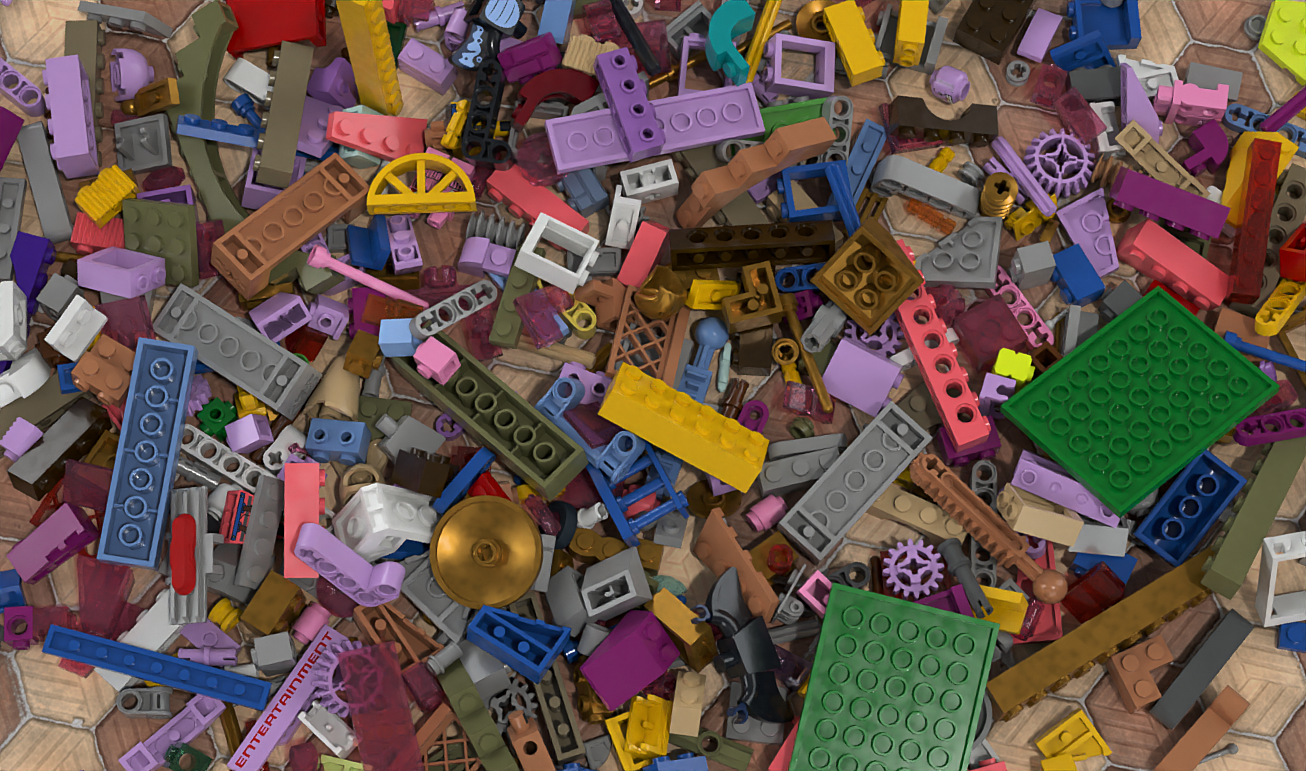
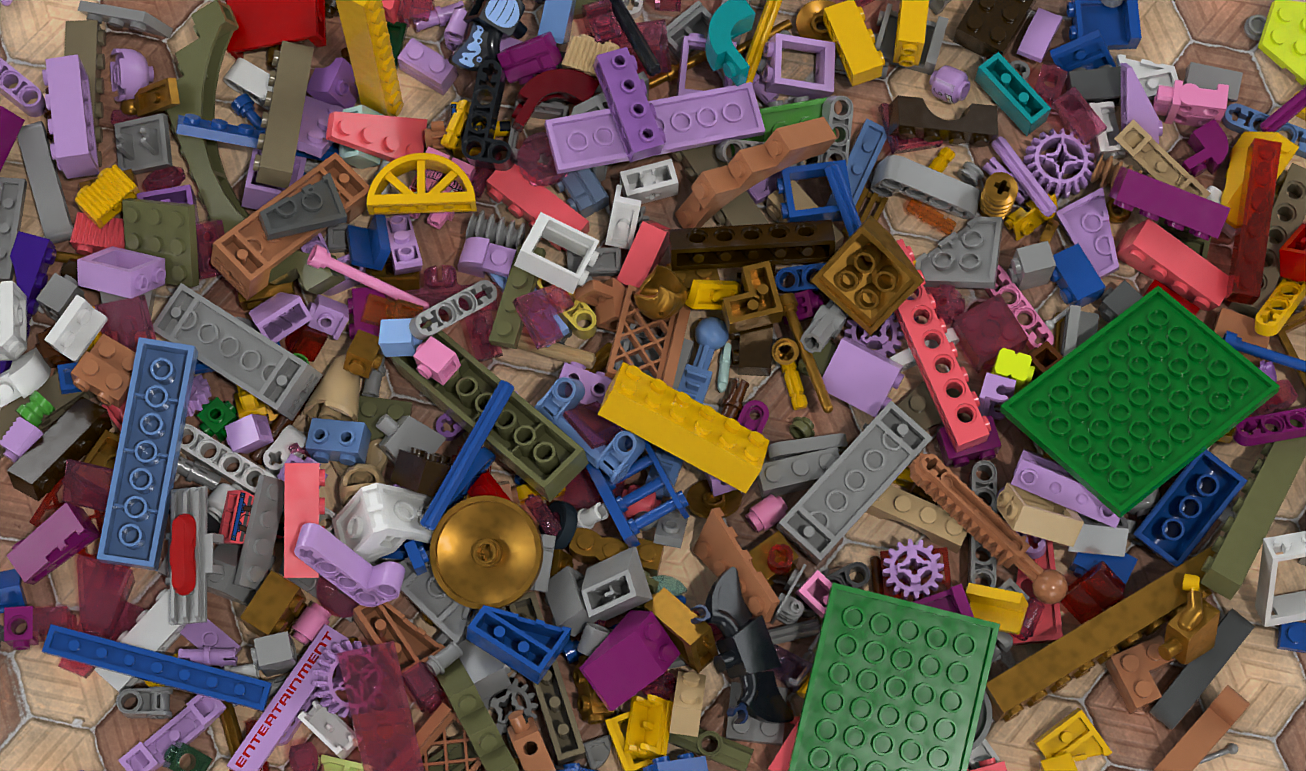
yellow wheel [208,598,243,634] -> none
clear pink slope [783,381,836,424] -> none
dark grey pin [937,538,993,618] -> none
none -> bright green wheel [15,390,55,428]
none -> dark grey wing [259,173,347,240]
none -> blue plate [404,540,429,576]
none -> blue axle [420,380,514,531]
none -> teal brick [975,52,1051,136]
none -> pearl gold torso [1158,574,1220,665]

